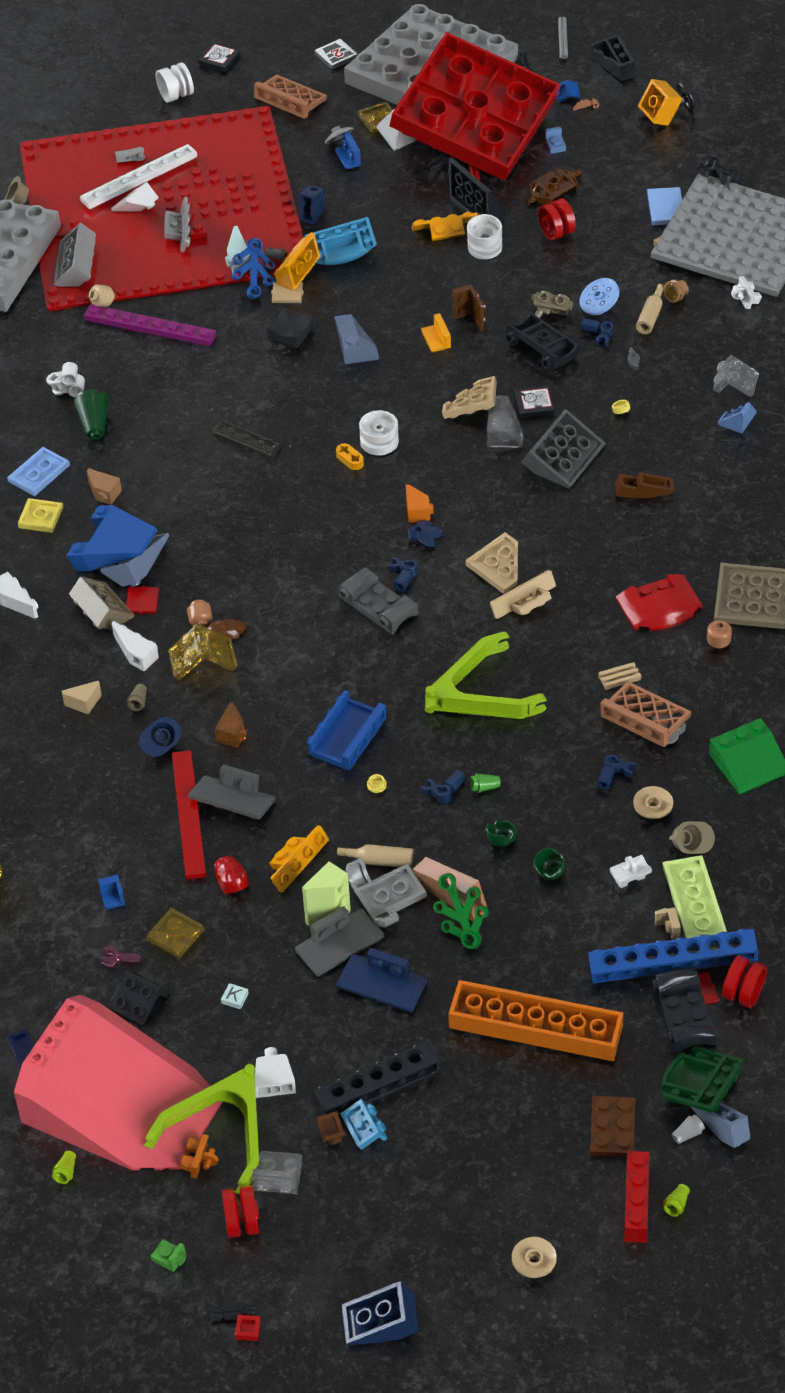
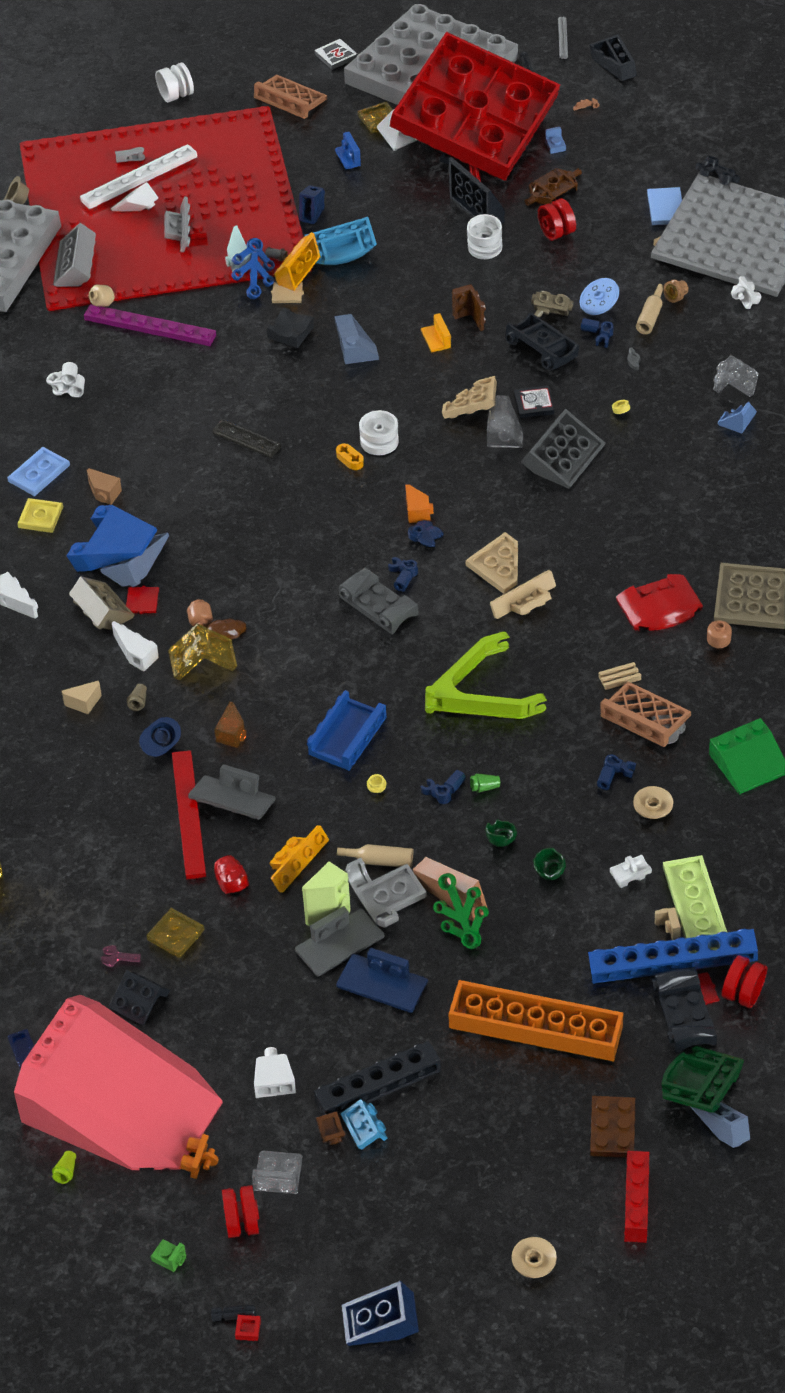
dark green cone [74,389,109,440] -> none
blue panel [98,874,125,910] -> none
lime piece [144,1064,259,1195] -> none
tile [198,43,240,72] -> none
light aqua tile [221,983,249,1009] -> none
light grey dish [325,126,354,144] -> none
light orange bracket [412,212,478,241] -> none
blue panel [557,80,580,101] -> none
reddish brown slope [614,472,674,498] -> none
light orange piece [638,79,696,126] -> none
lime cone [663,1184,690,1217] -> none
dark tan piece [669,821,715,854] -> none
light grey cone [671,1114,705,1144] -> none

